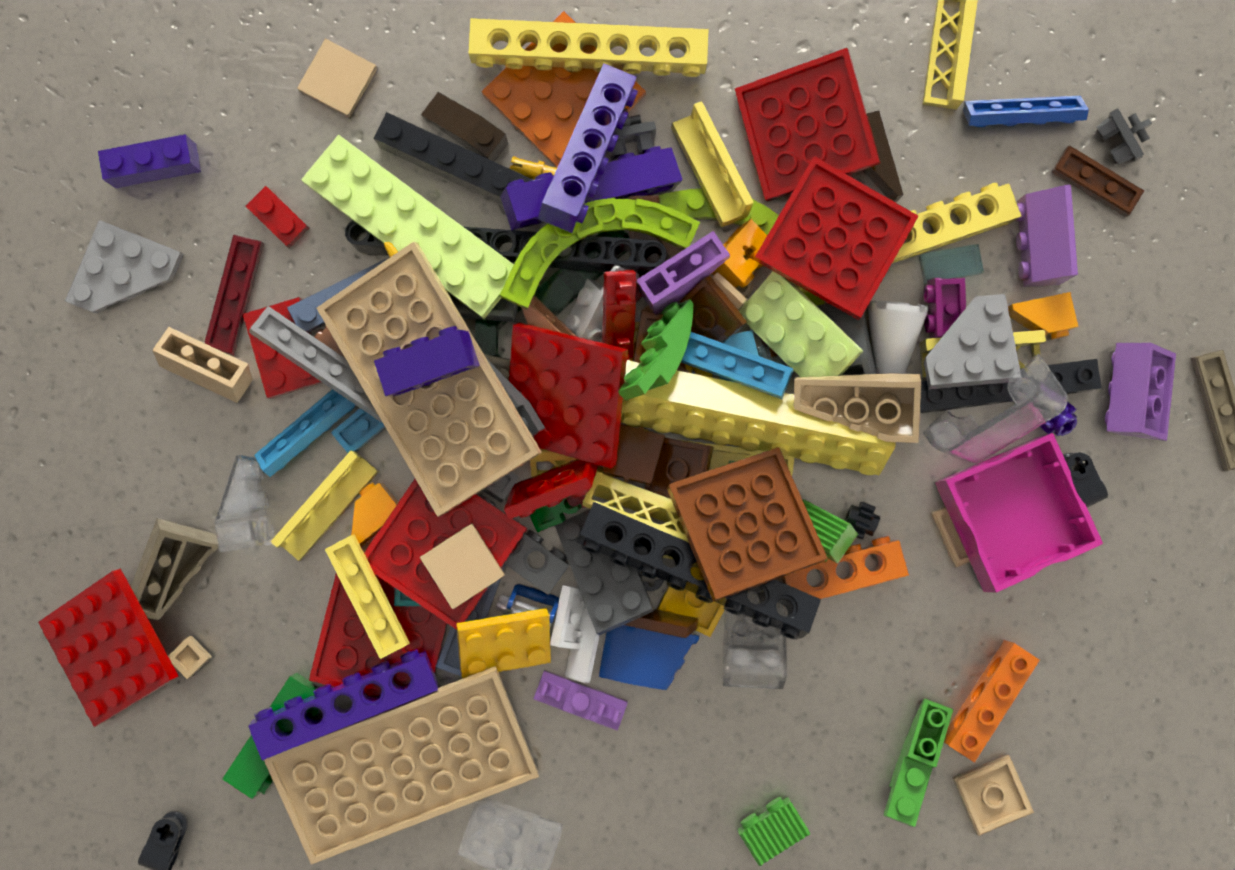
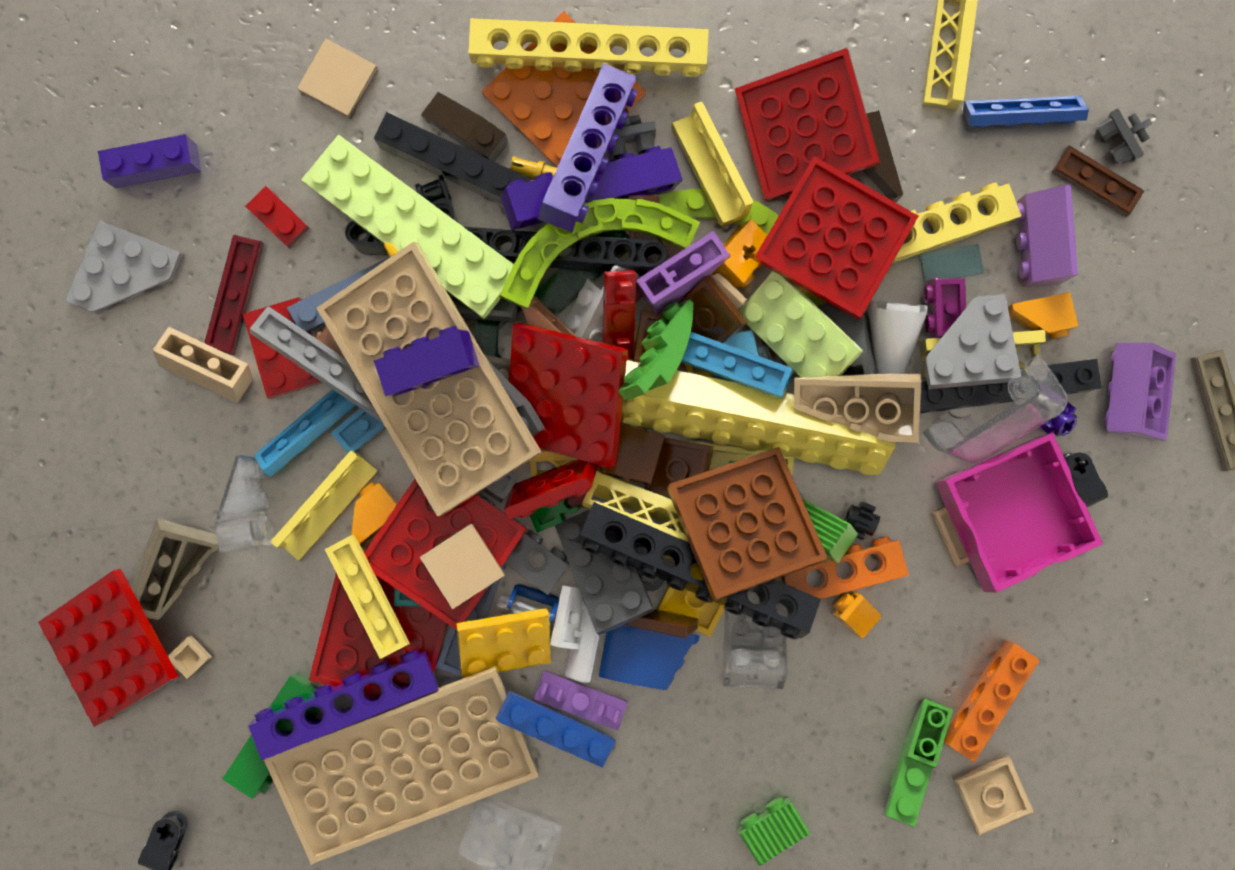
none -> black piece [415,175,458,223]
none -> blue plate [496,691,616,768]
none -> light orange slope [831,591,882,639]

